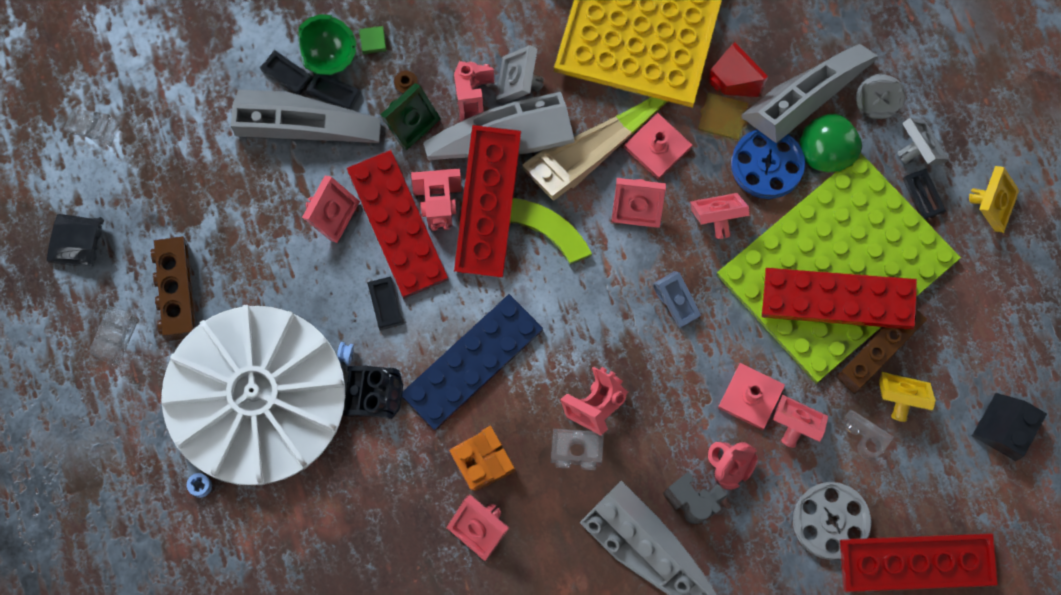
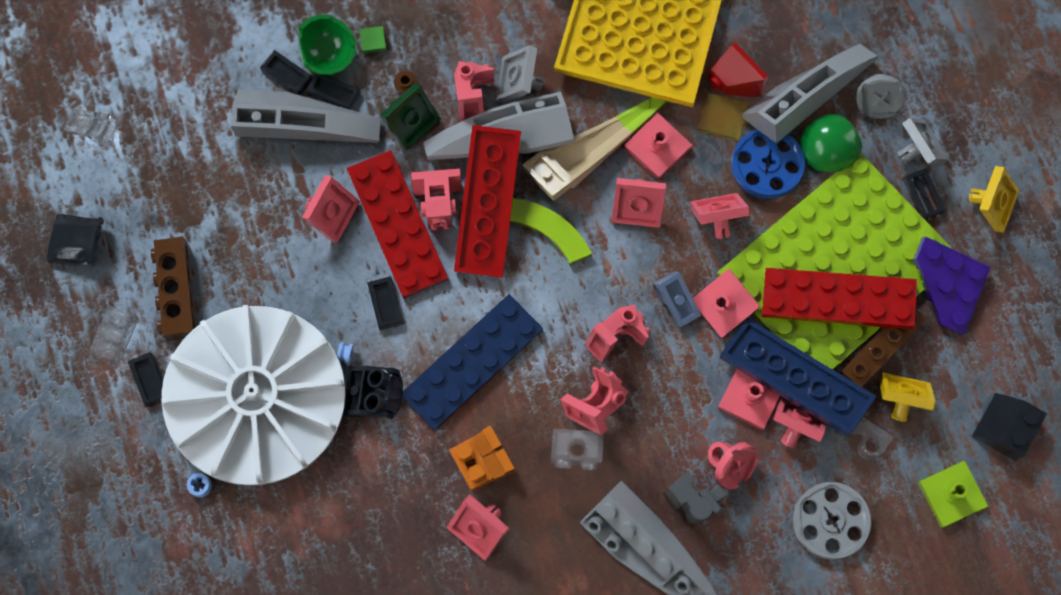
red plate [840,534,997,592] -> none
none -> black tile [128,352,163,408]
none -> coral tile [584,304,650,363]
none -> coral tile [693,268,761,338]
none -> dark blue plate [720,318,876,438]
none -> dark purple plate [913,237,991,335]
none -> lime tile [918,460,988,528]

